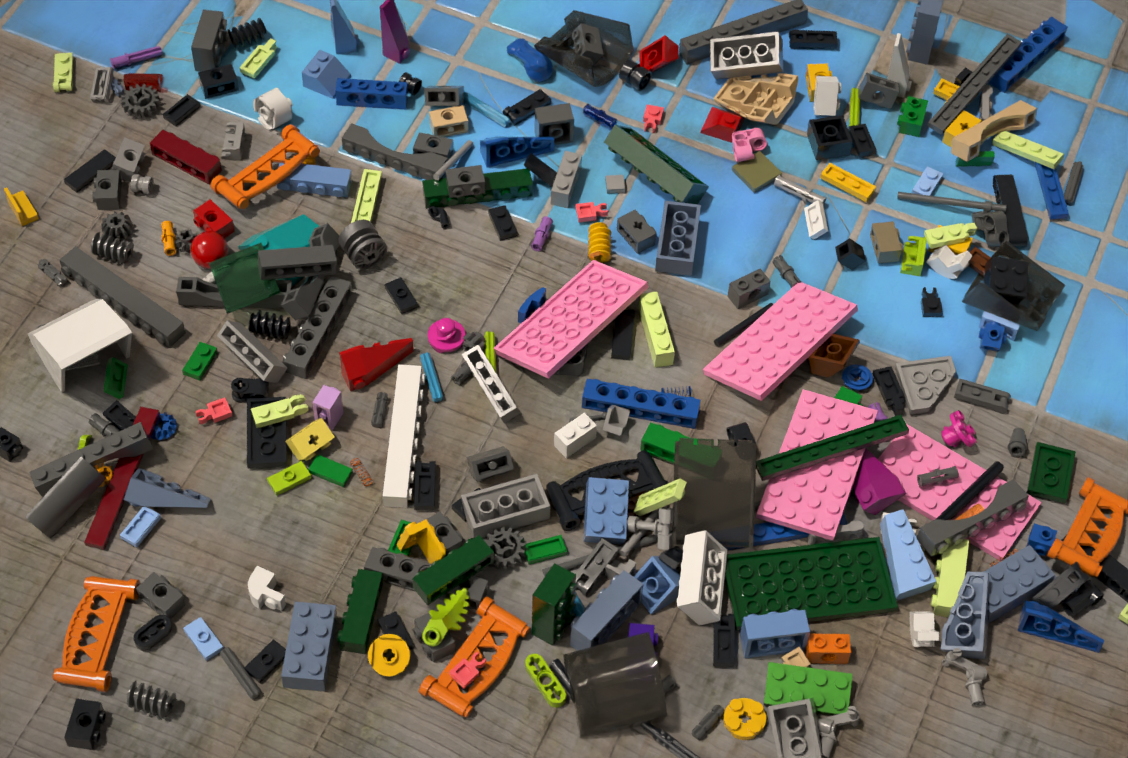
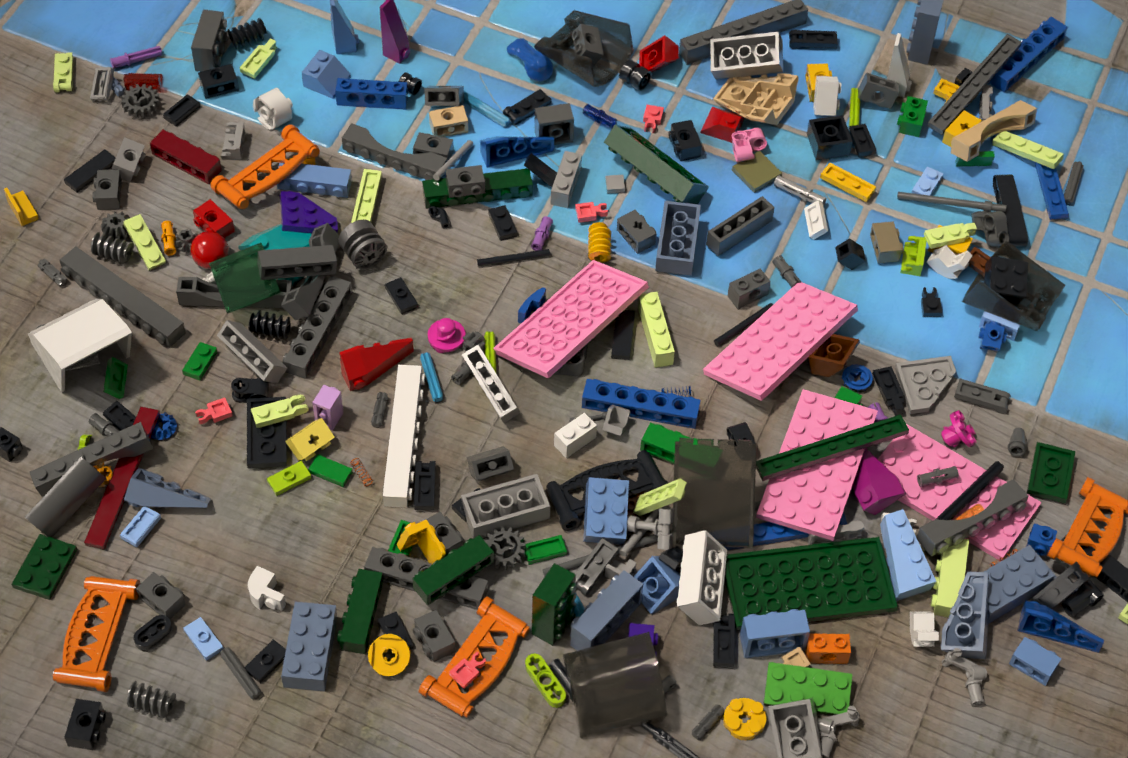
light grey wheel [130,174,154,194] -> none
lime plant [422,588,469,647] -> none
none -> dark green plate [11,534,78,600]
none -> yellowish green plate [123,214,166,271]
none -> dark purple plate [280,191,338,233]
none -> black bar [477,249,550,267]
none -> black brick [668,120,702,161]
none -> dark grey brick [706,196,775,256]
none -> medium blue brick [1009,637,1062,686]

